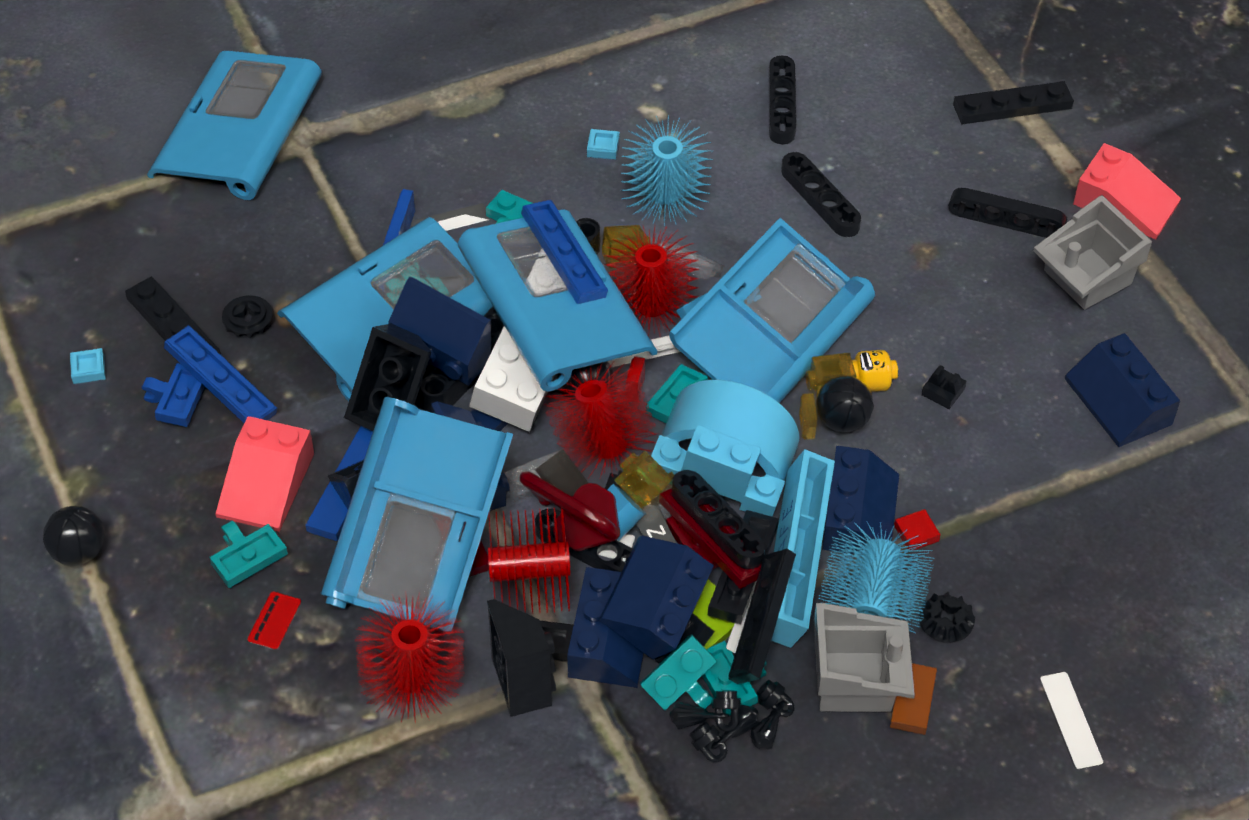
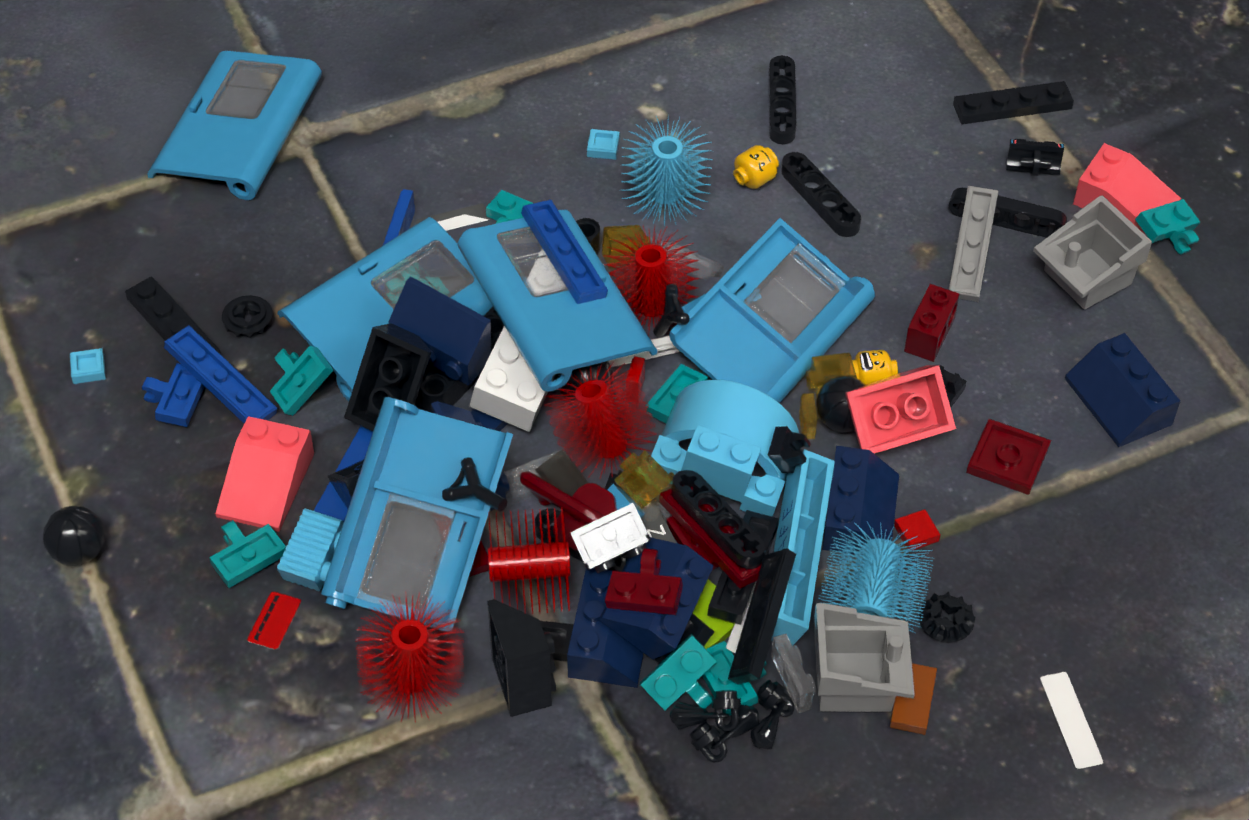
none -> teal plate [270,346,334,416]
none -> medium azure brick [277,508,344,591]
none -> black piece [442,457,507,512]
none -> bracket [570,503,651,574]
none -> dark red plate [605,548,683,615]
none -> black piece [653,284,690,337]
none -> yellow head [733,145,779,189]
none -> black tile [768,426,811,473]
none -> clear plate [771,634,816,714]
none -> coral slope [845,365,956,454]
none -> dark red brick [904,284,960,362]
none -> light grey tile [949,186,998,302]
none -> dark red tile [966,419,1051,495]
none -> black hips [1006,139,1064,176]
none -> teal plate [1135,199,1200,254]

